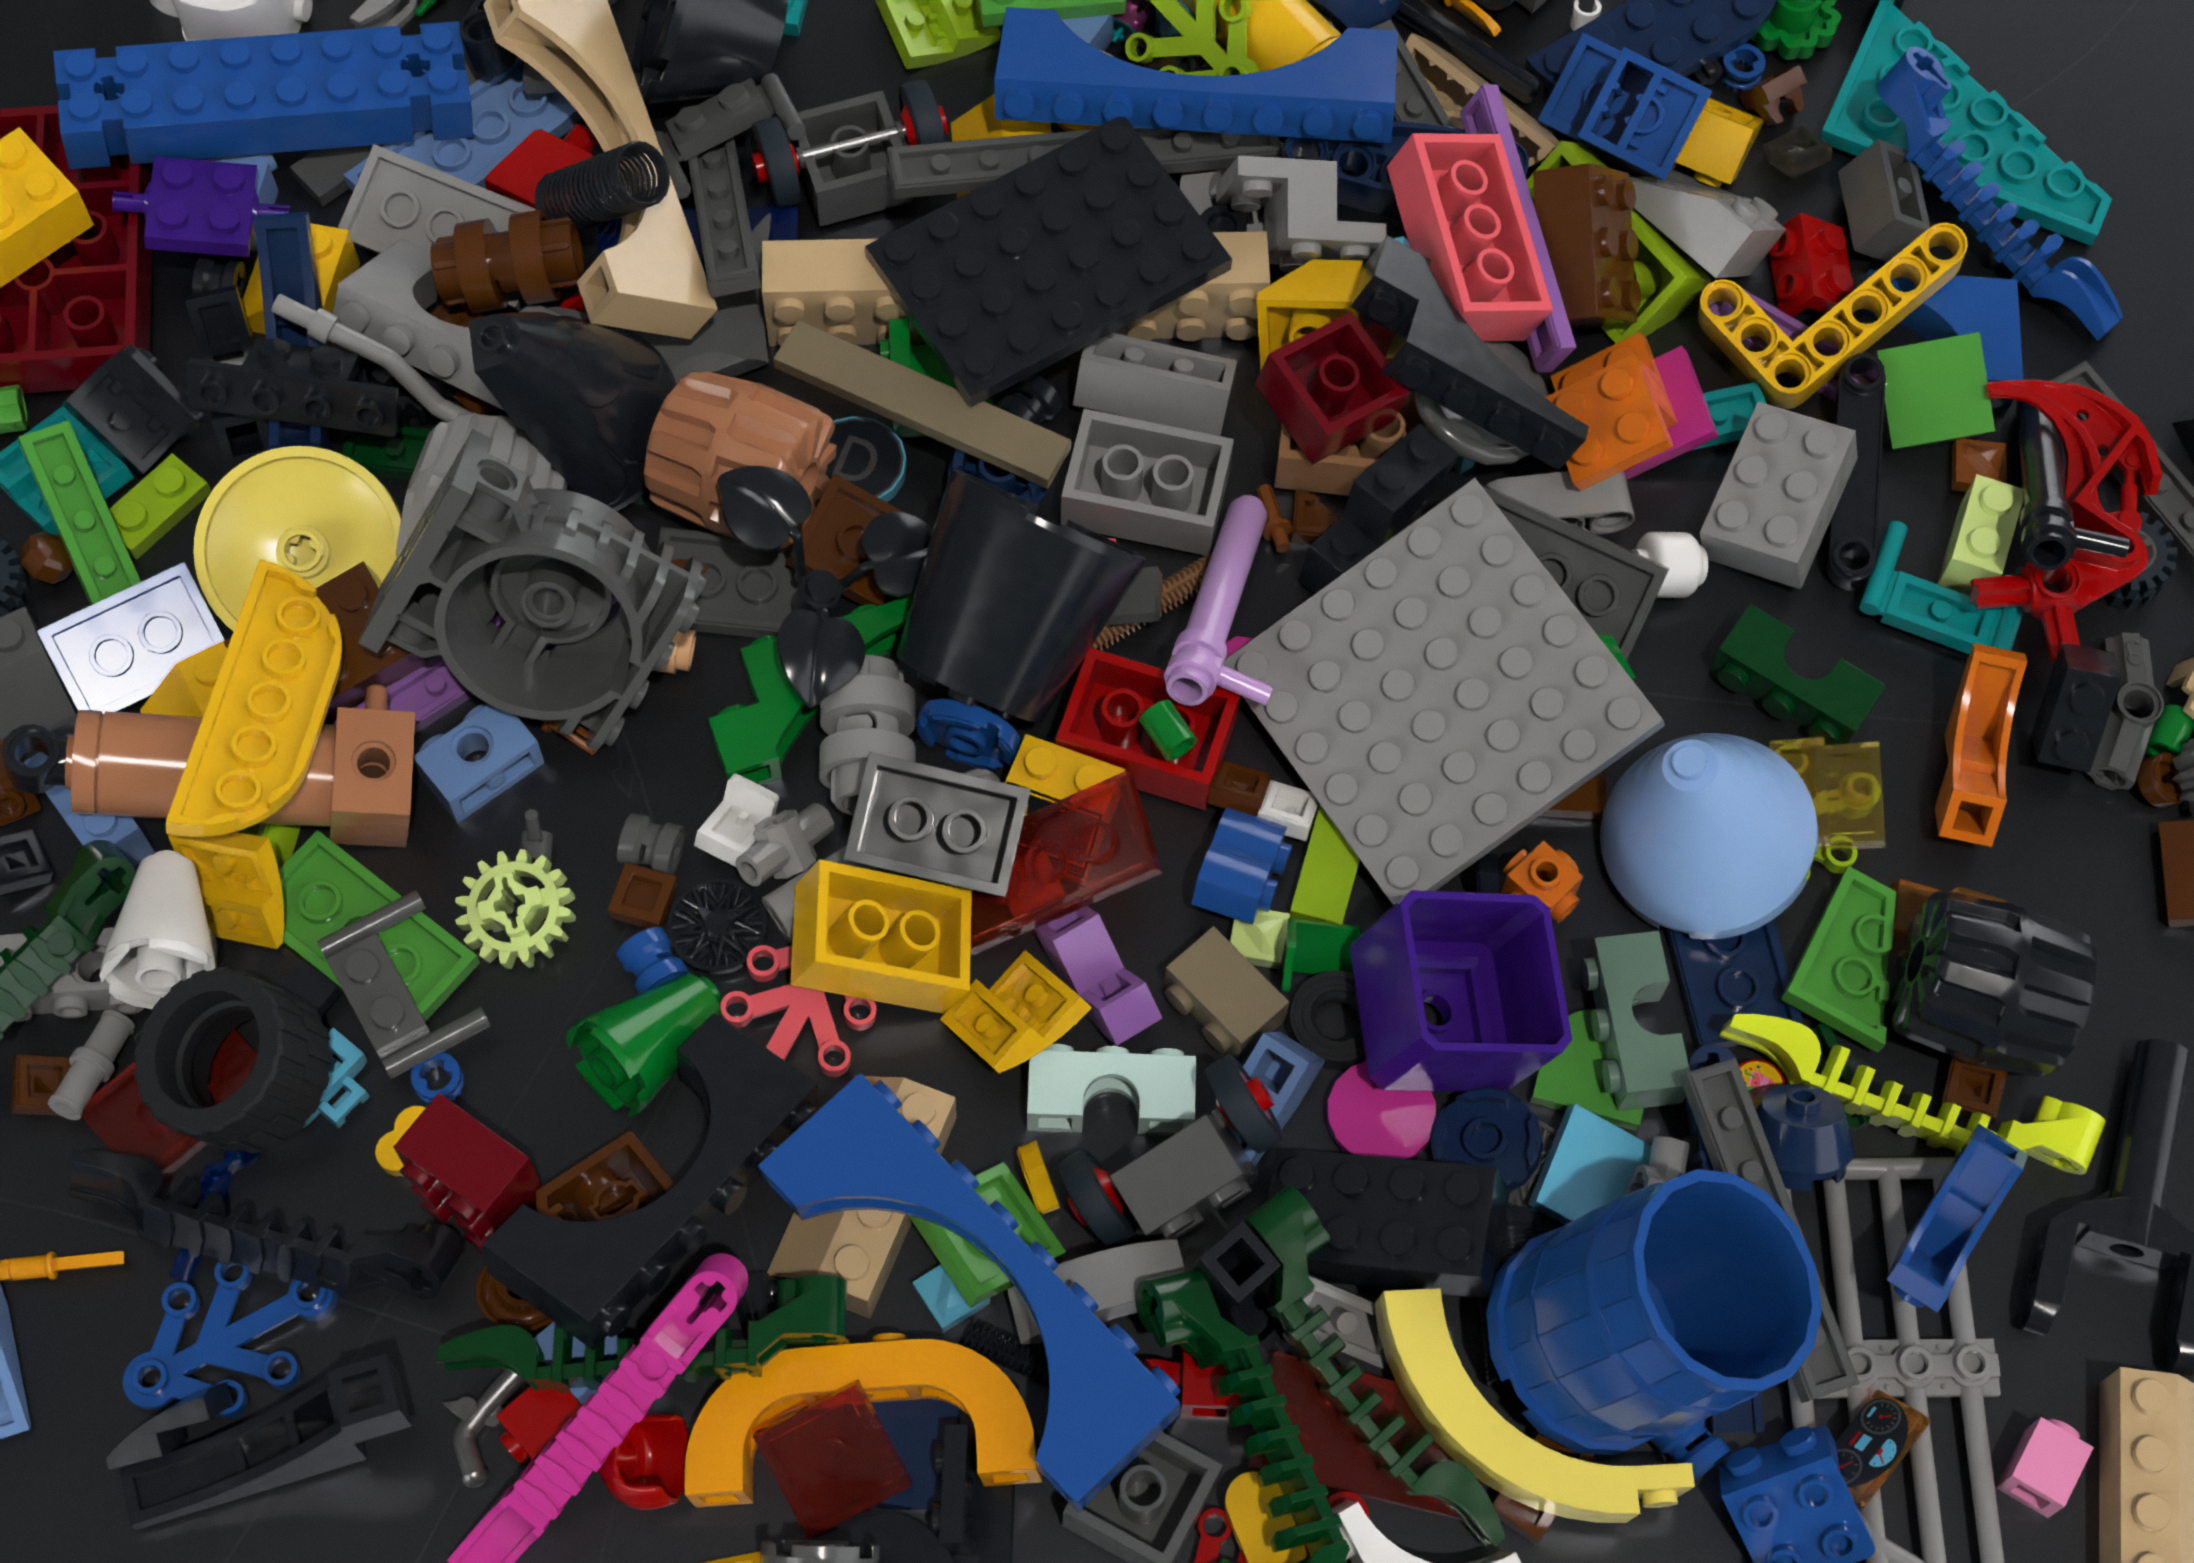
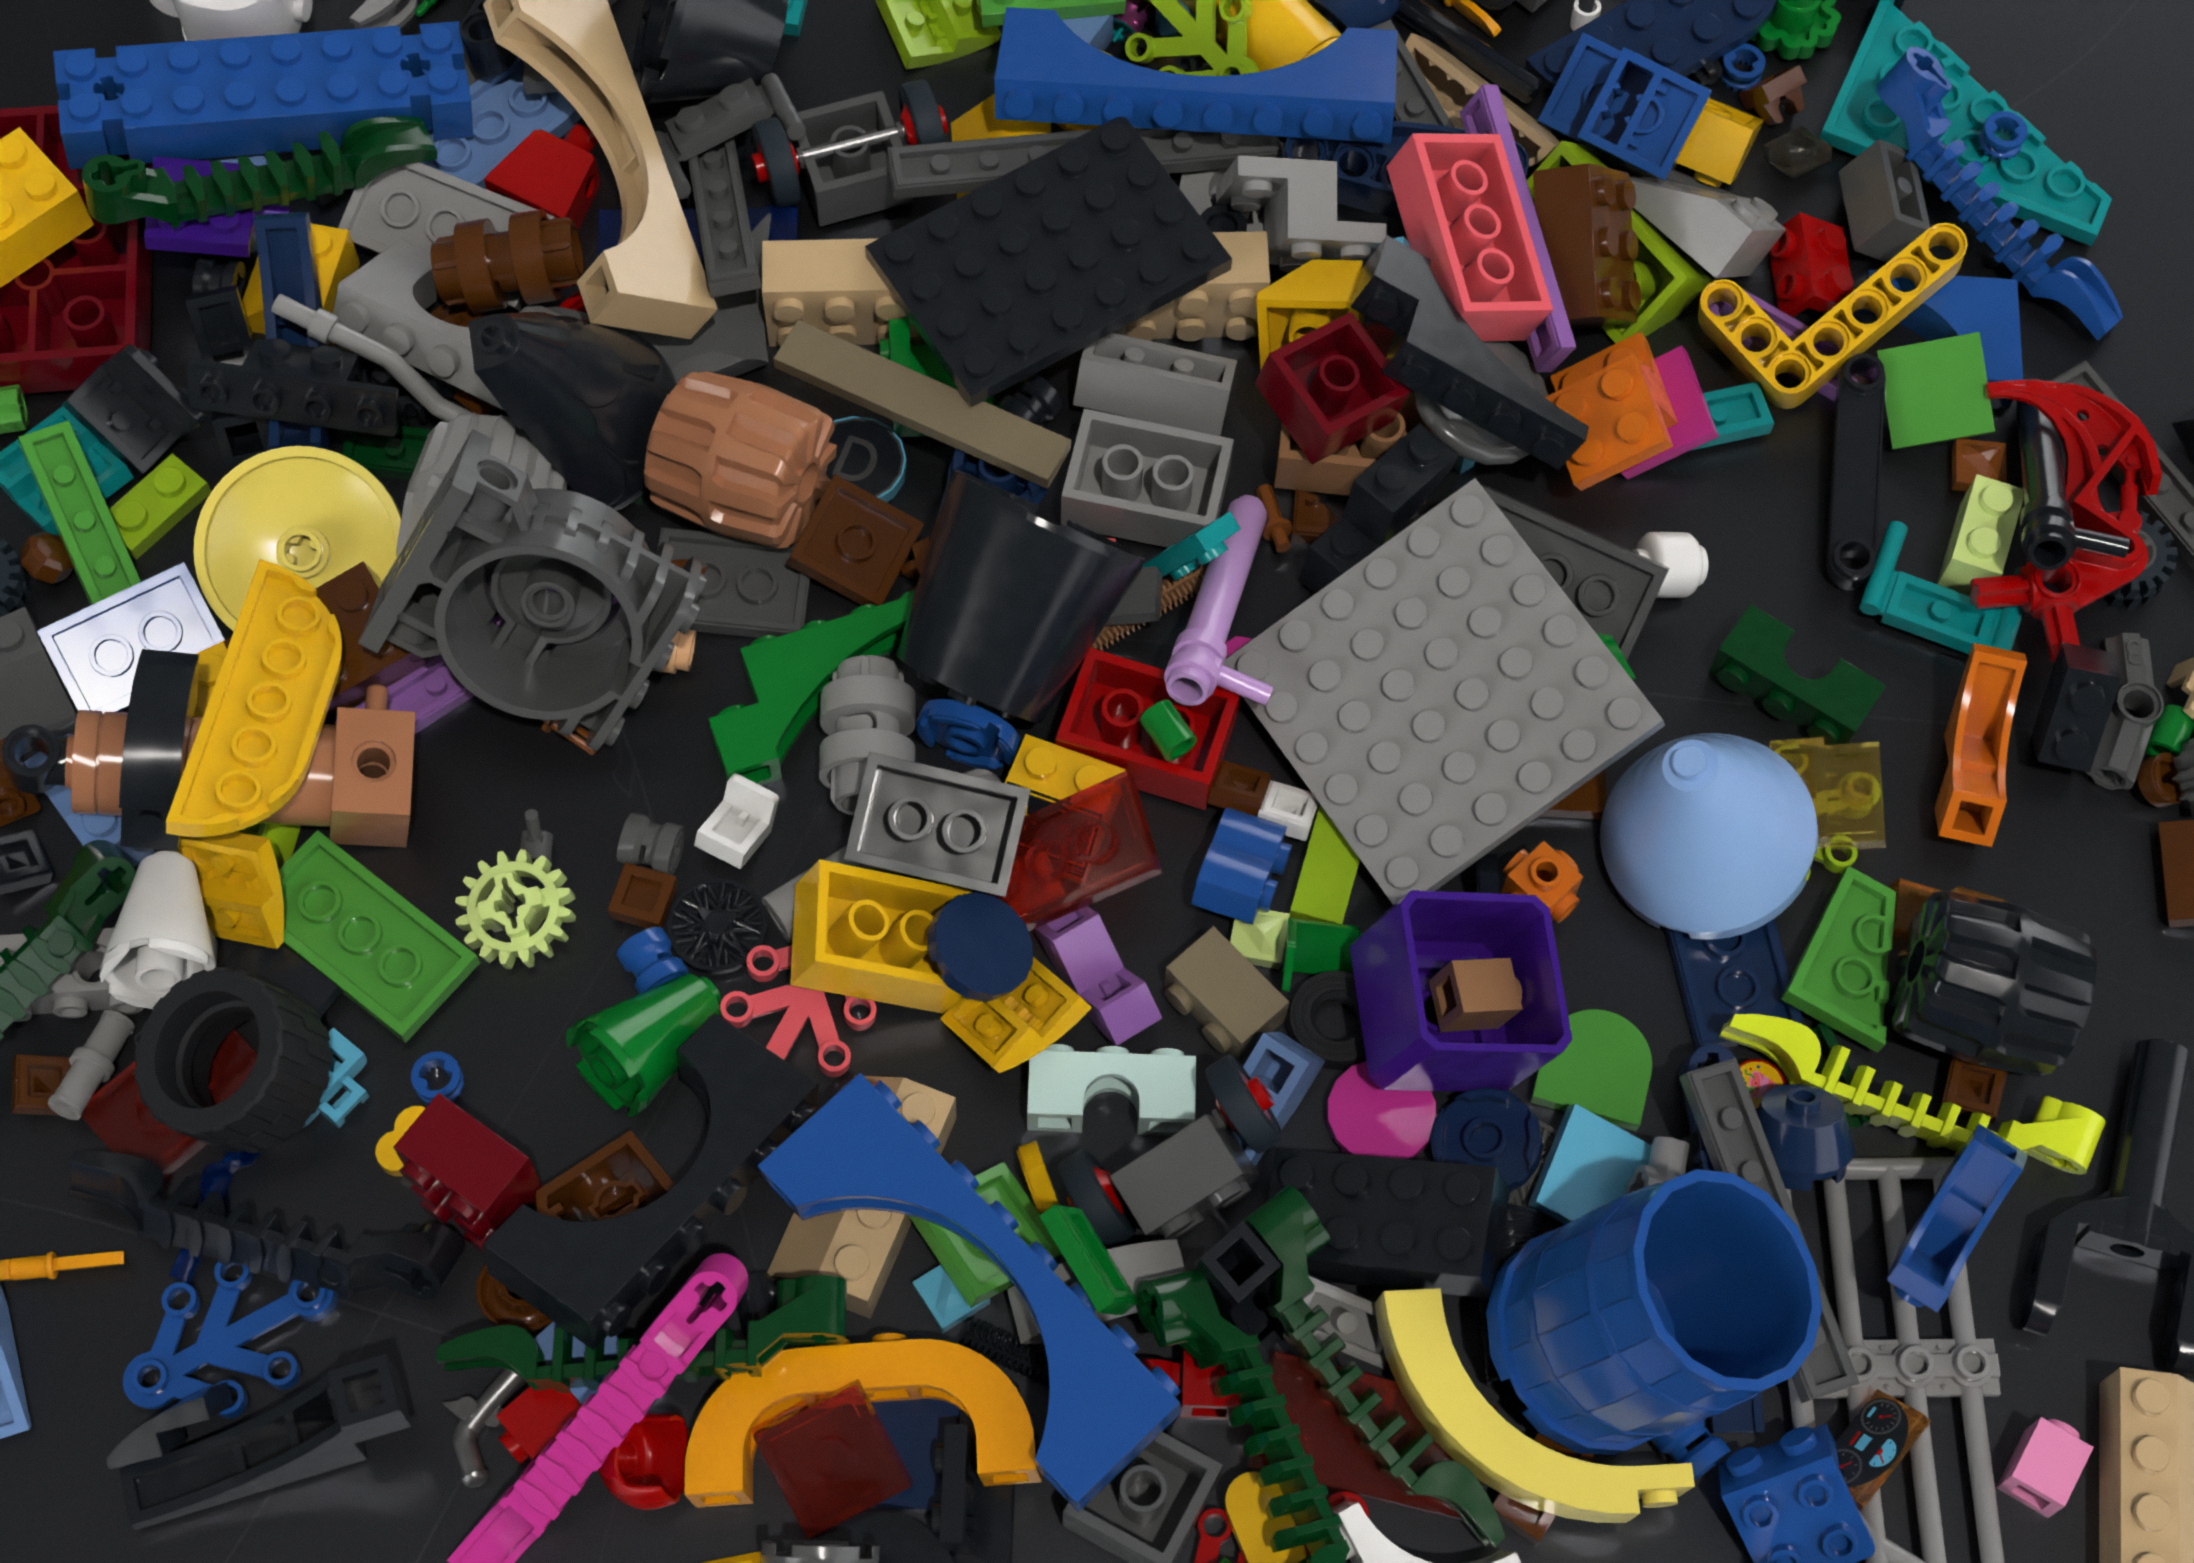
dark grey plate [317,890,491,1079] -> none
medium blue brick [413,704,544,824] -> none
black piece [535,141,670,232] -> none
black plant [717,466,934,708] -> none
light grey axle [736,803,834,886] -> none
light grey beam [1486,471,1635,535] -> none
sand green arch [1580,931,1690,1111] -> none
light grey brick [1700,402,1858,589] -> none
none -> dark green piece [82,116,437,228]
none -> black arch [119,649,199,851]
none -> dark blue tile [927,892,1033,1002]
none -> green tile [1039,1204,1138,1315]
none -> teal plate [1142,511,1241,581]
none -> medium nougat brick [1429,958,1523,1032]
none -> blue bush [1978,111,2028,161]

